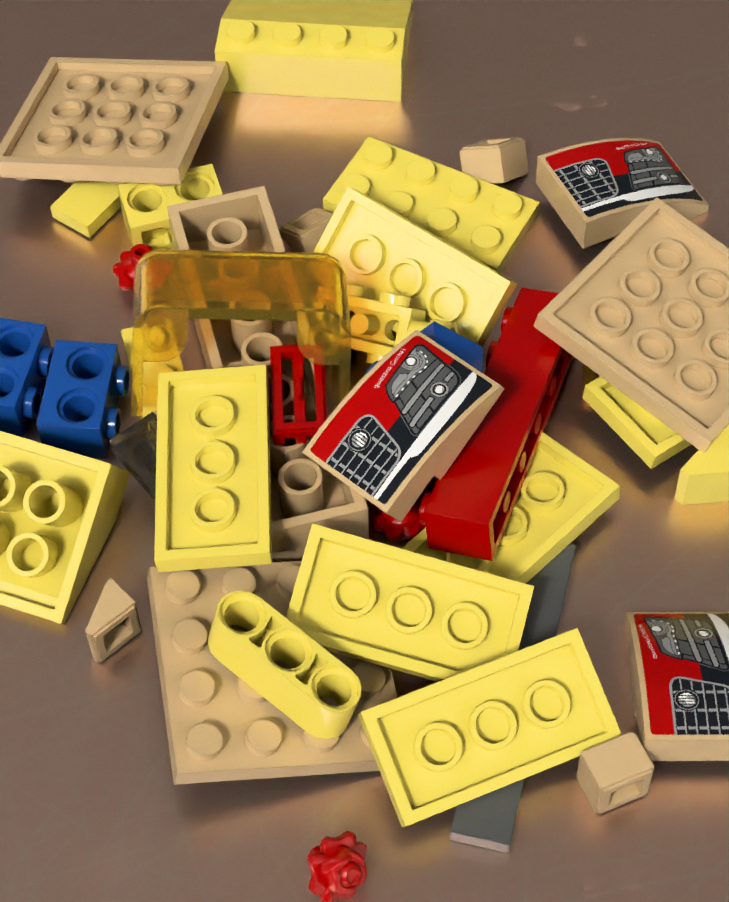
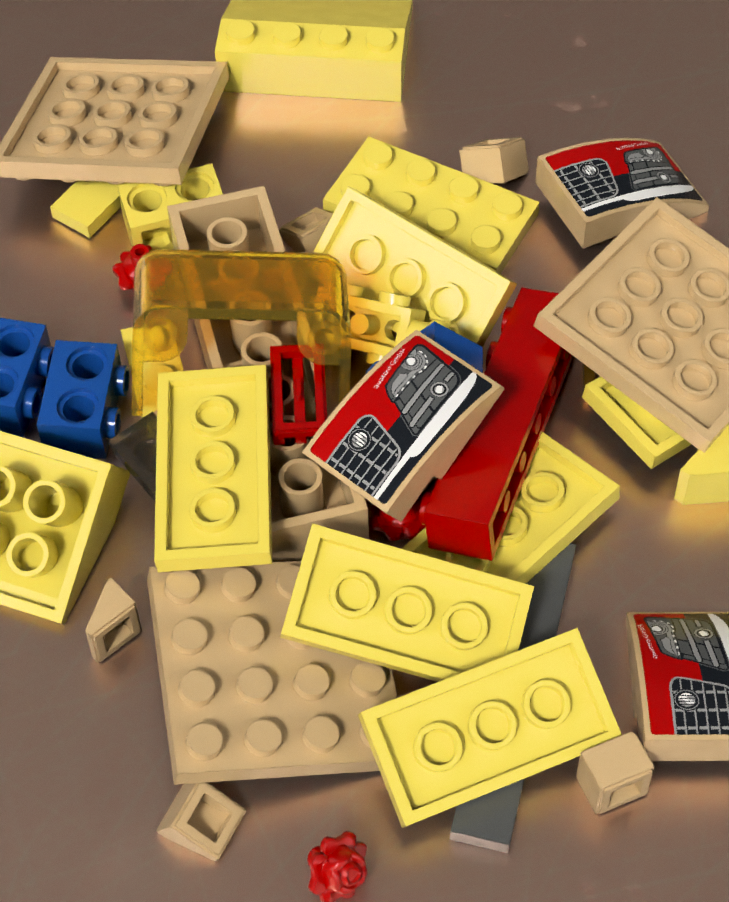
light yellow beam [208,590,362,739] -> none
none -> tan slope [156,782,247,861]

